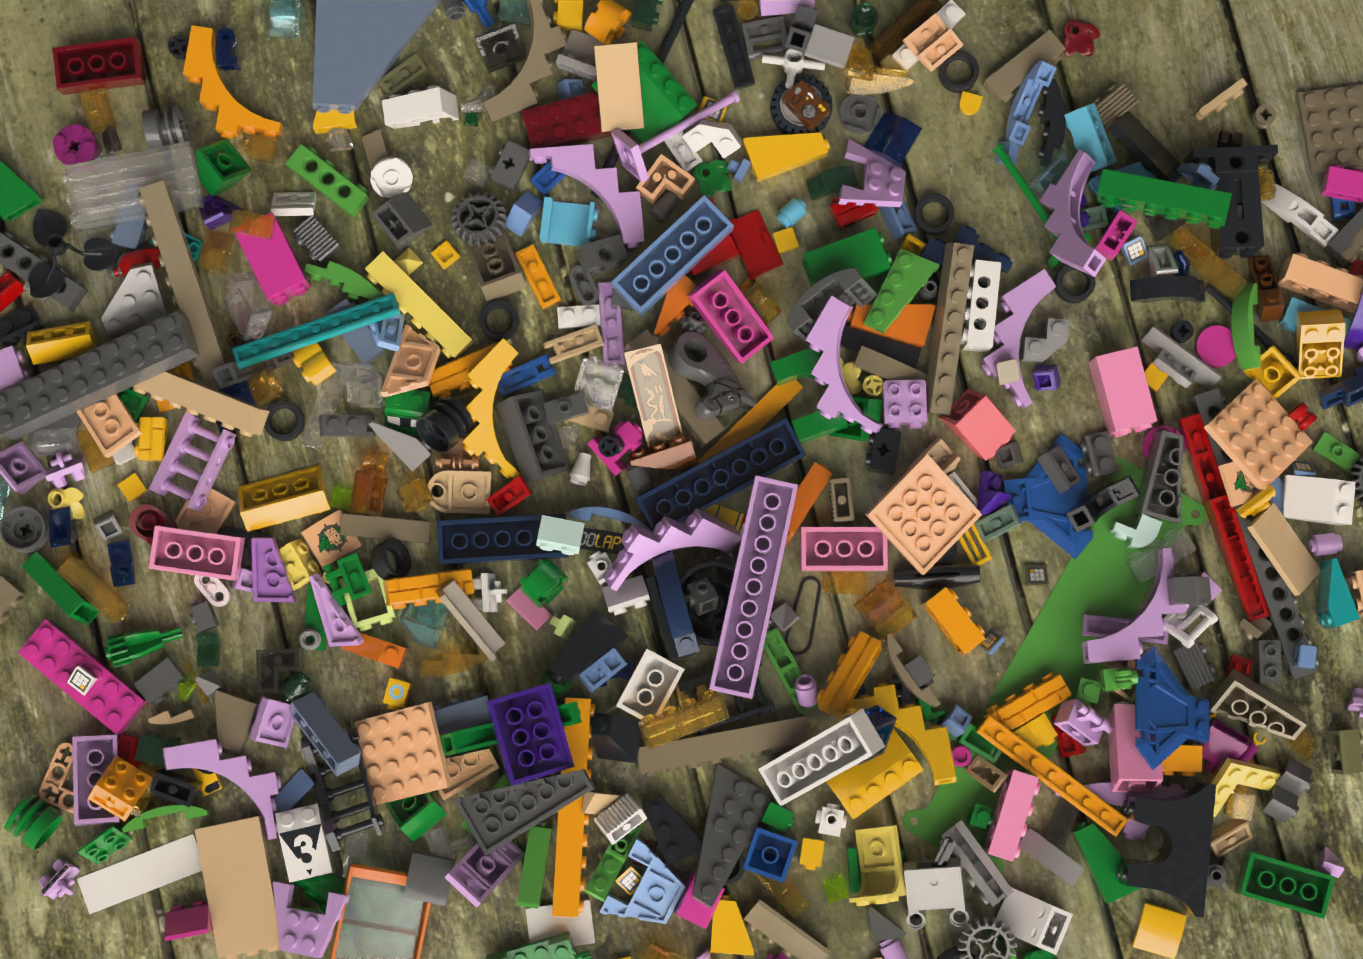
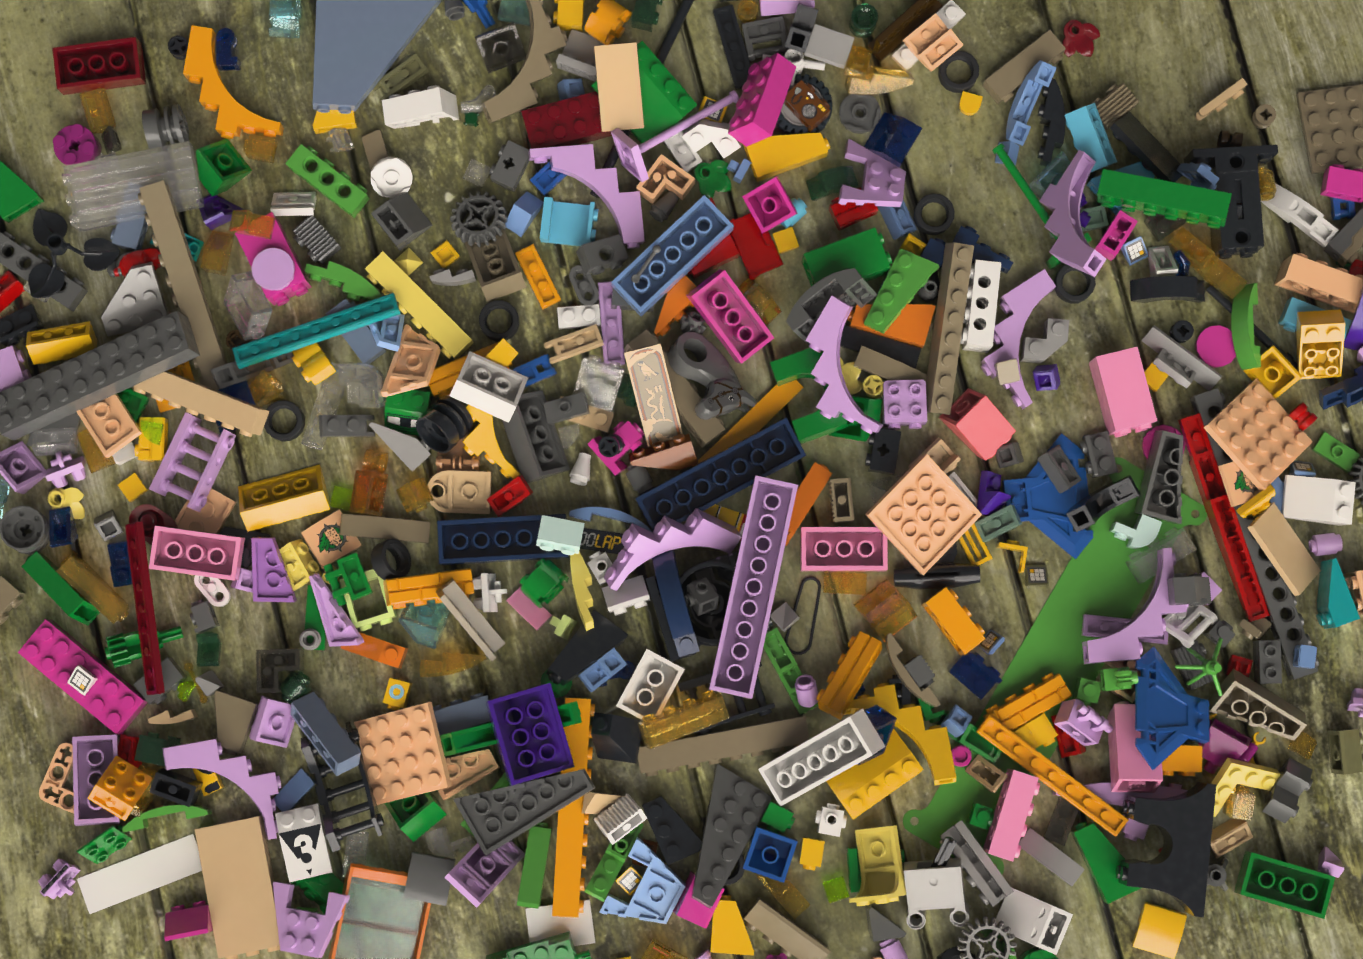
green wheel [4,792,63,851] -> none
reddish brown slope [1248,255,1285,322] -> none
none -> dark red tile [125,521,165,695]
none -> clear neon green tile [141,420,164,446]
none -> lavender tile [251,248,295,291]
none -> light grey slope [429,268,477,286]
none -> white slope [450,351,528,422]
none -> light yellow slope [570,551,594,631]
none -> dark grey hinge [631,245,661,283]
none -> dark pink brick [728,53,796,147]
none -> dark pink slope [742,176,798,234]
none -> clear blue bracket [948,652,1003,700]
none -> yellow bracket [996,540,1028,573]
none -> bright green plant [1175,637,1223,696]
none -> dark grey brick [1203,619,1236,648]

